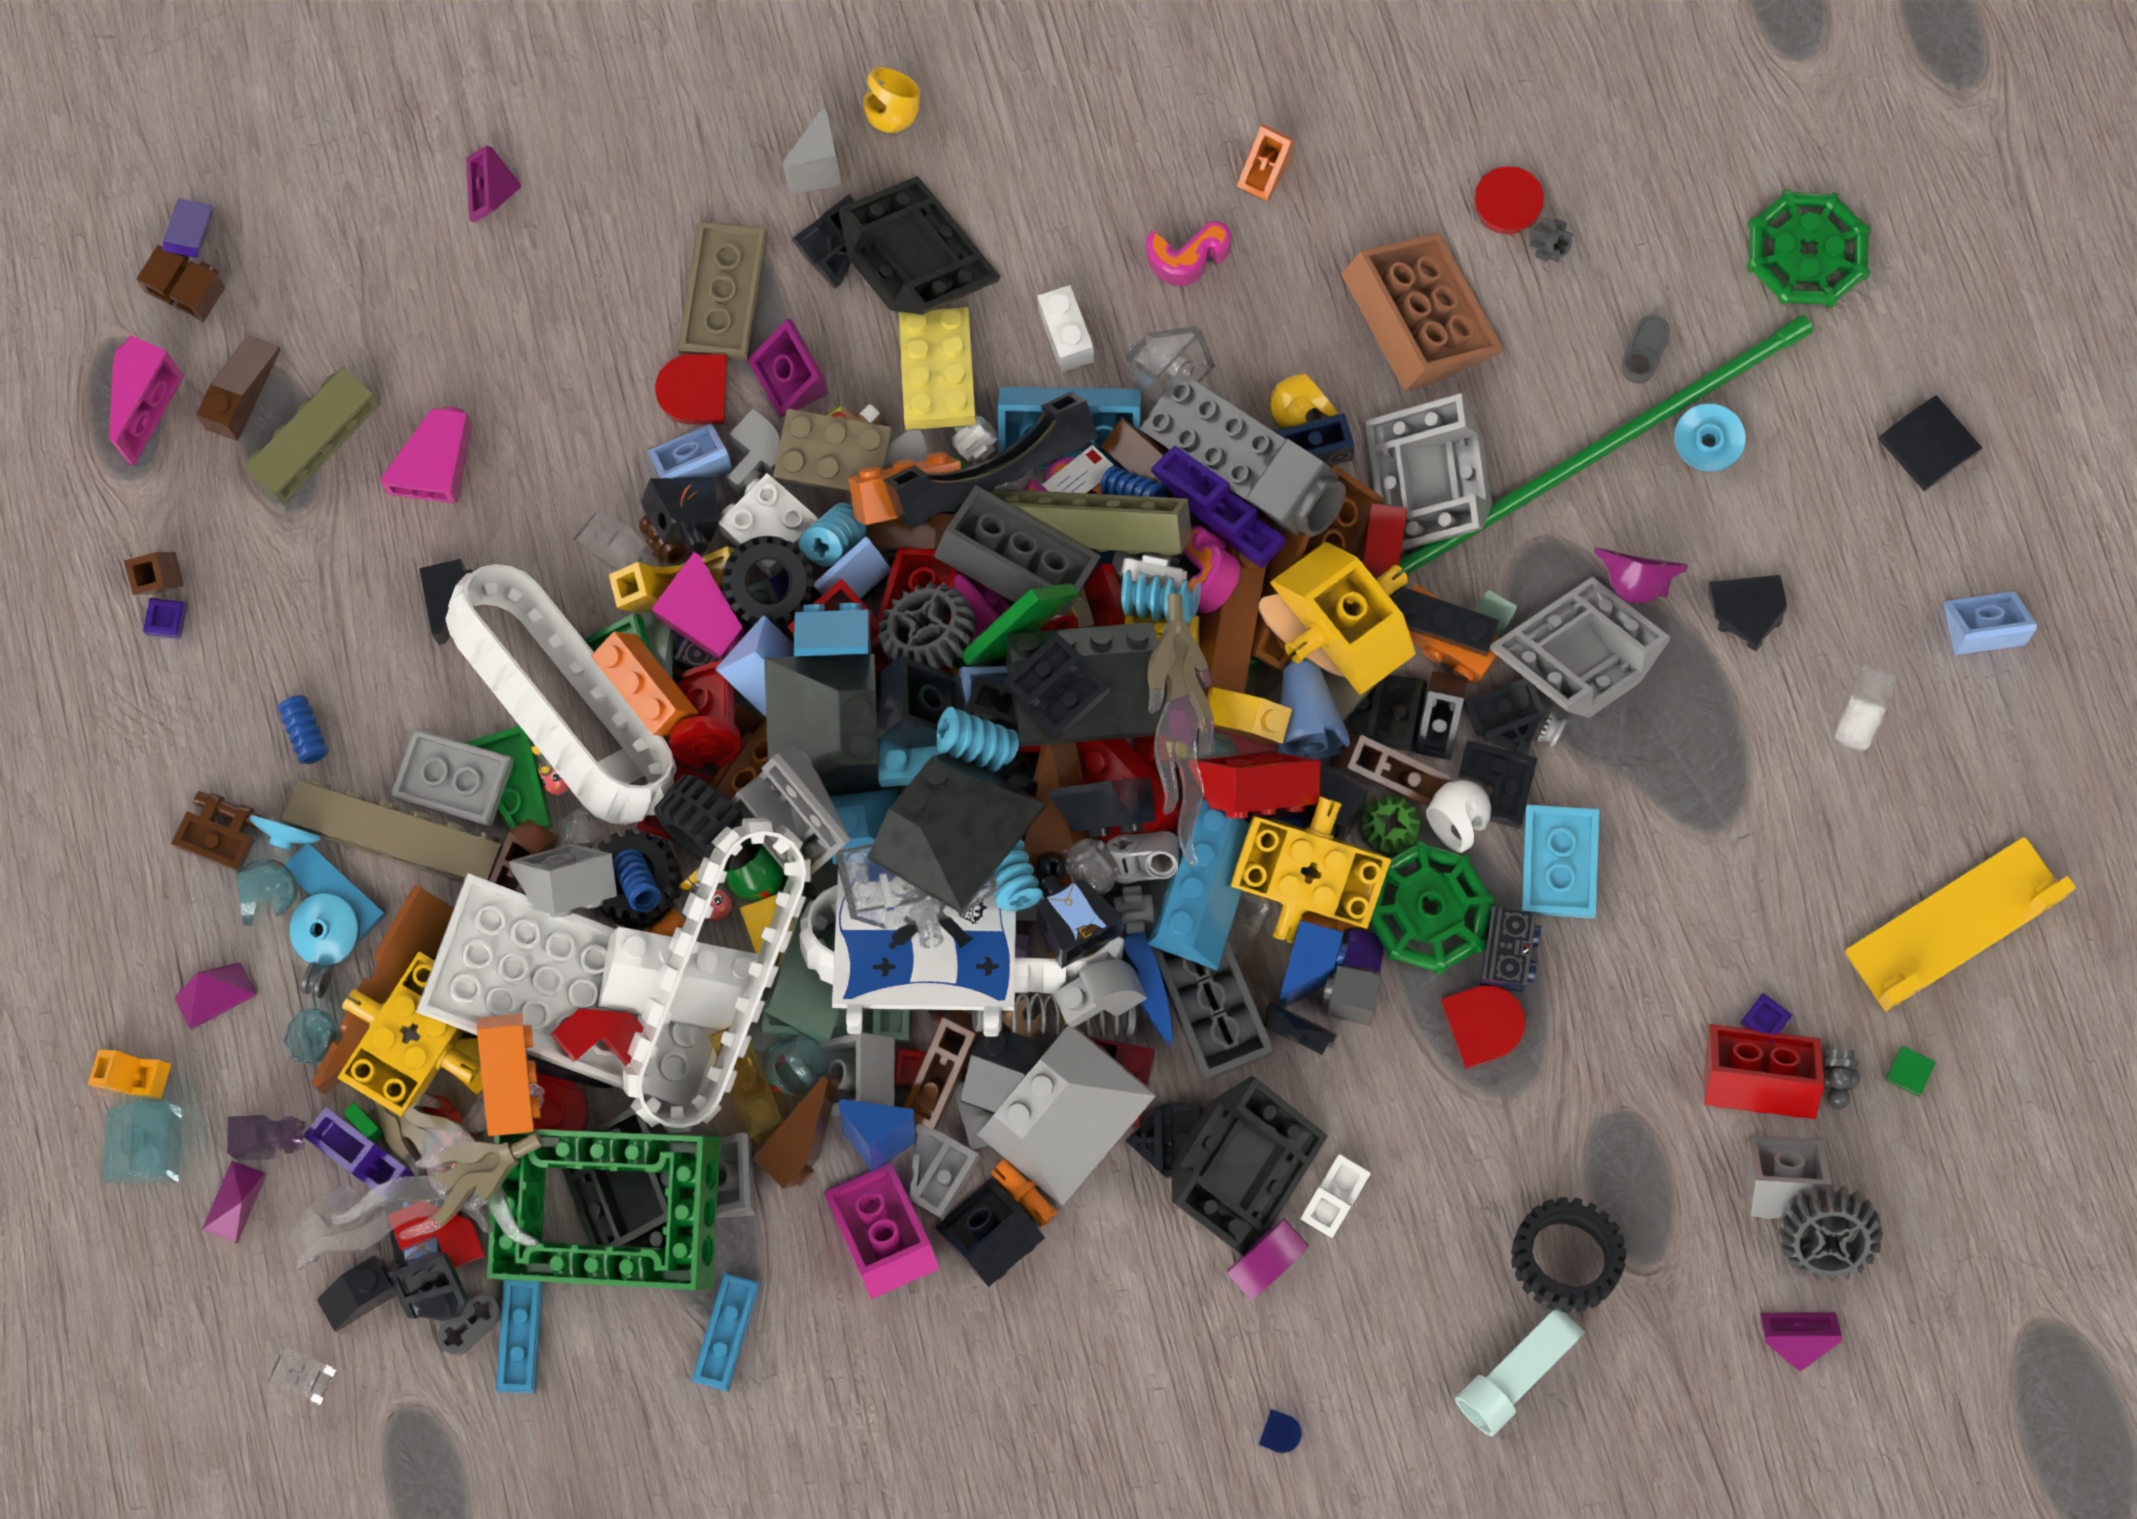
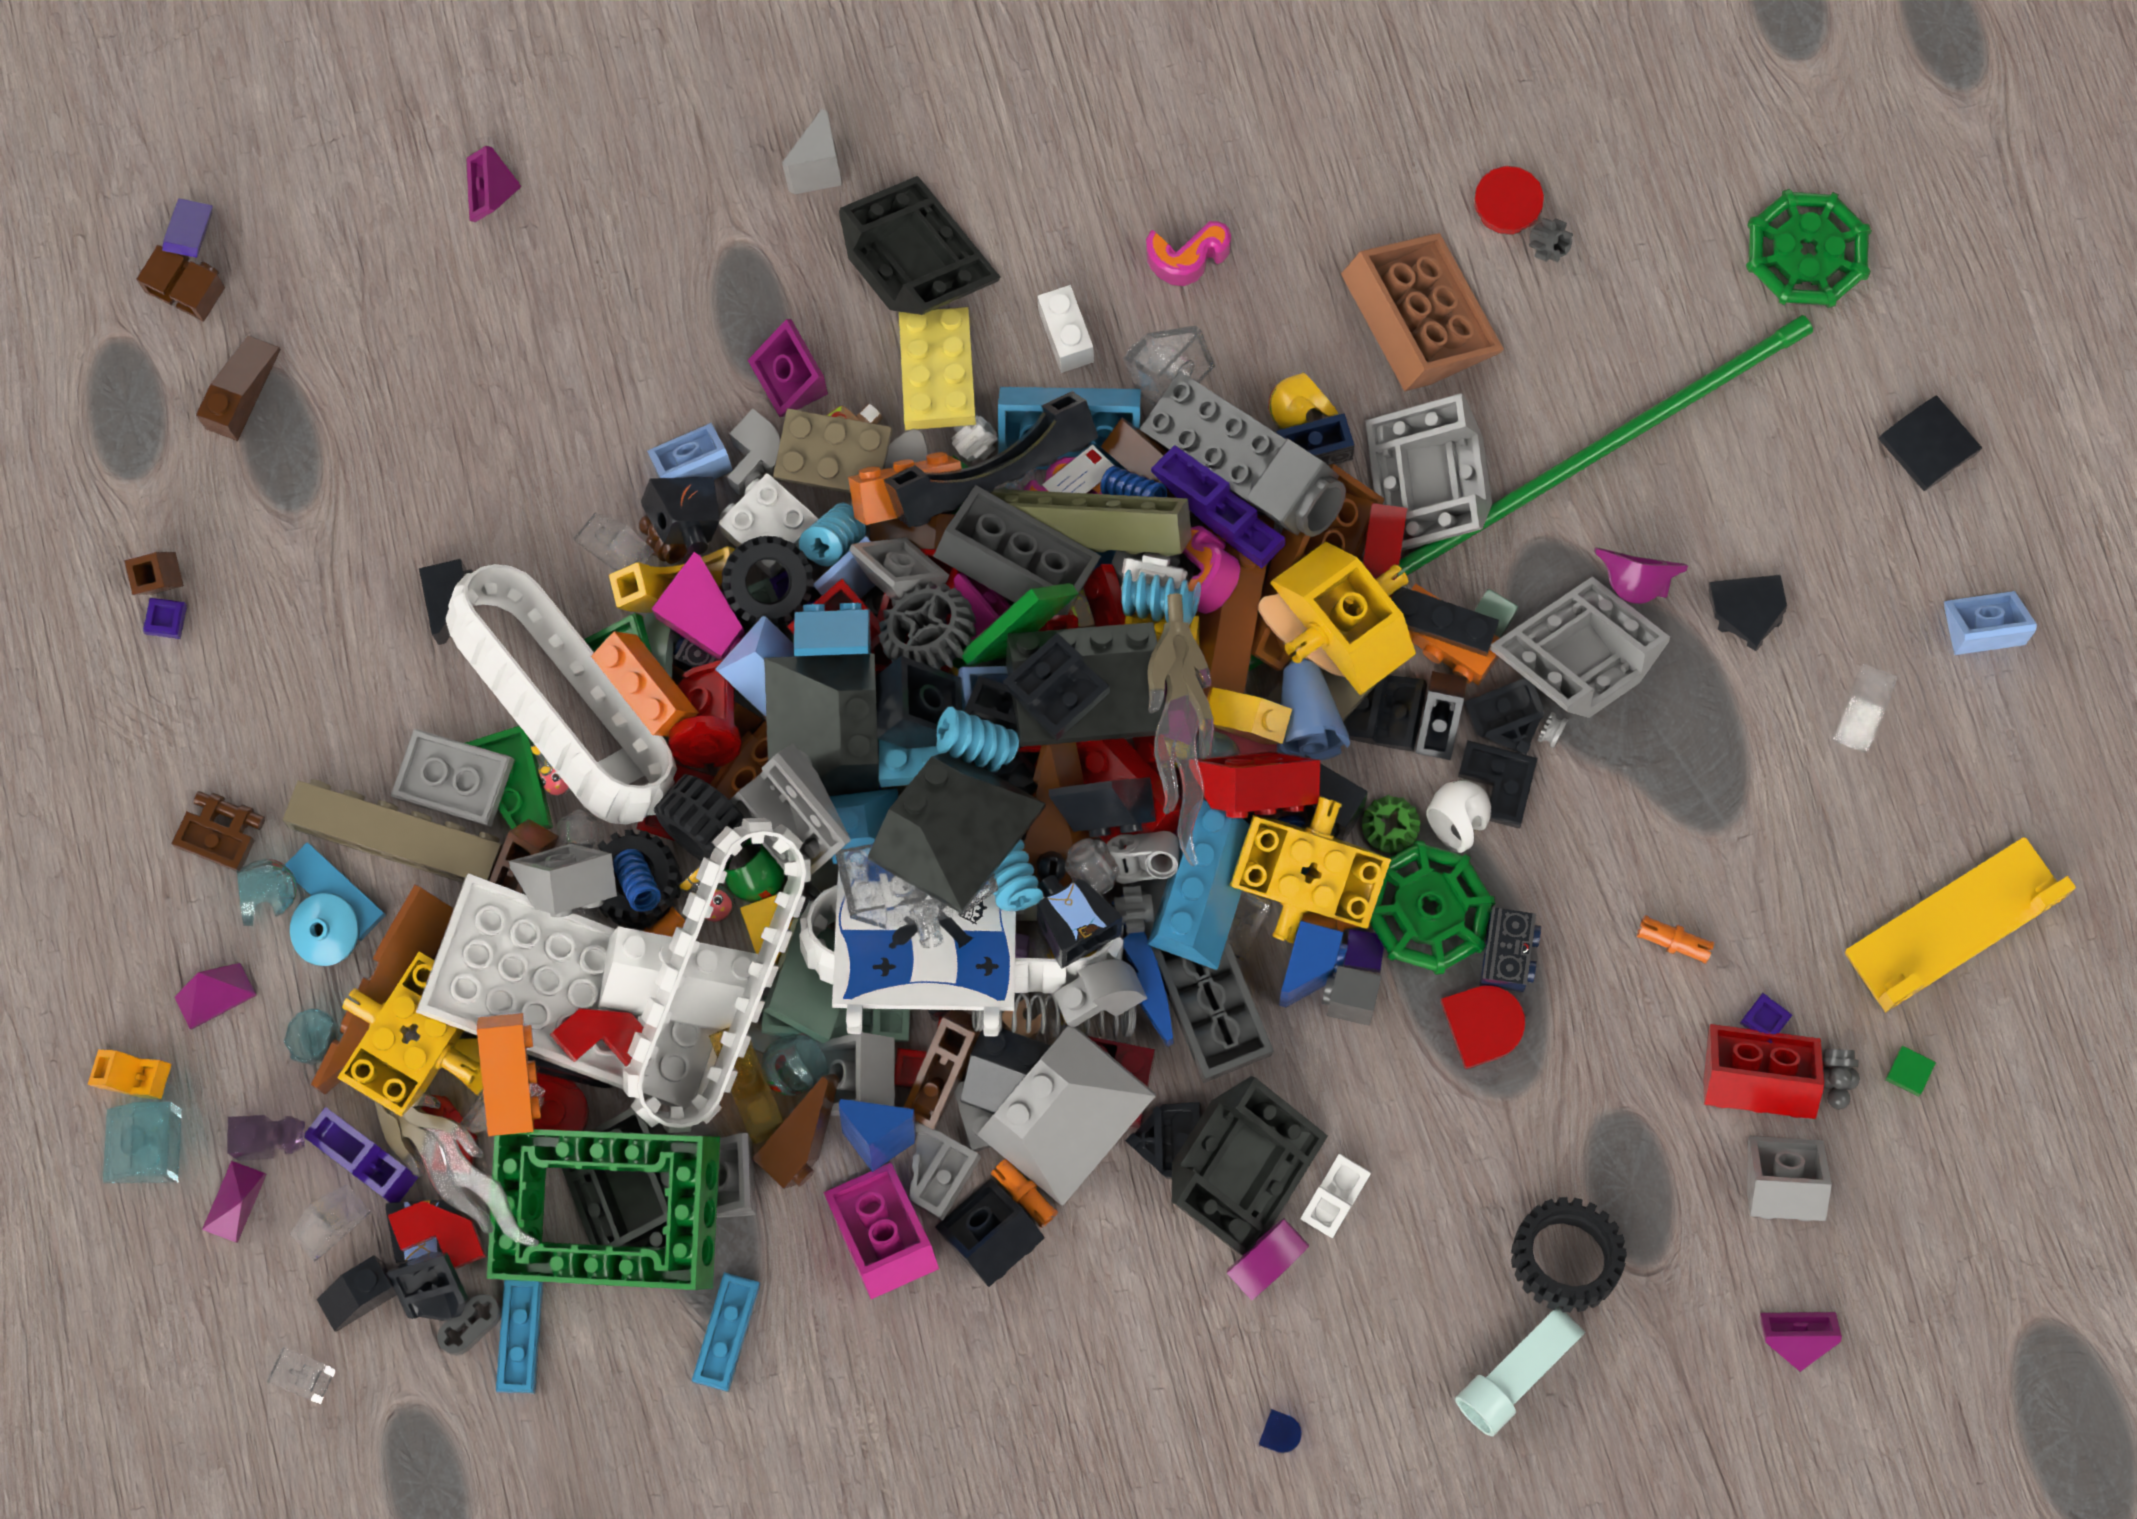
dark pink slope [109,335,184,466] -> none
olive brick [245,367,380,506] -> none
medium azure dish [249,815,321,850] -> none
blue piece [277,695,329,764] -> none
piece [295,1132,544,1270] -> none
dark grey bush [301,962,332,998] -> none
green tile [344,1102,384,1143] -> none
dark pink slope [381,406,472,504] -> none
red tile [655,354,728,425] -> none
dark tan tile [678,221,768,362] -> none
black slope [792,194,855,289] -> none
yellow helmet [863,67,920,133] -> none
orange slope [1237,124,1294,201] -> none
black slope [1263,1002,1338,1055] -> none
reddish brown slope [1329,733,1451,807] -> none
medium azure plate [1521,805,1599,919] -> none
dark grey piece [1621,315,1670,384] -> none
medium azure dish [1674,404,1746,472] -> none
dark grey gear [1778,1184,1883,1283] -> none
none -> light grey slope [850,538,949,600]
none -> orange pin [1636,915,1714,964]

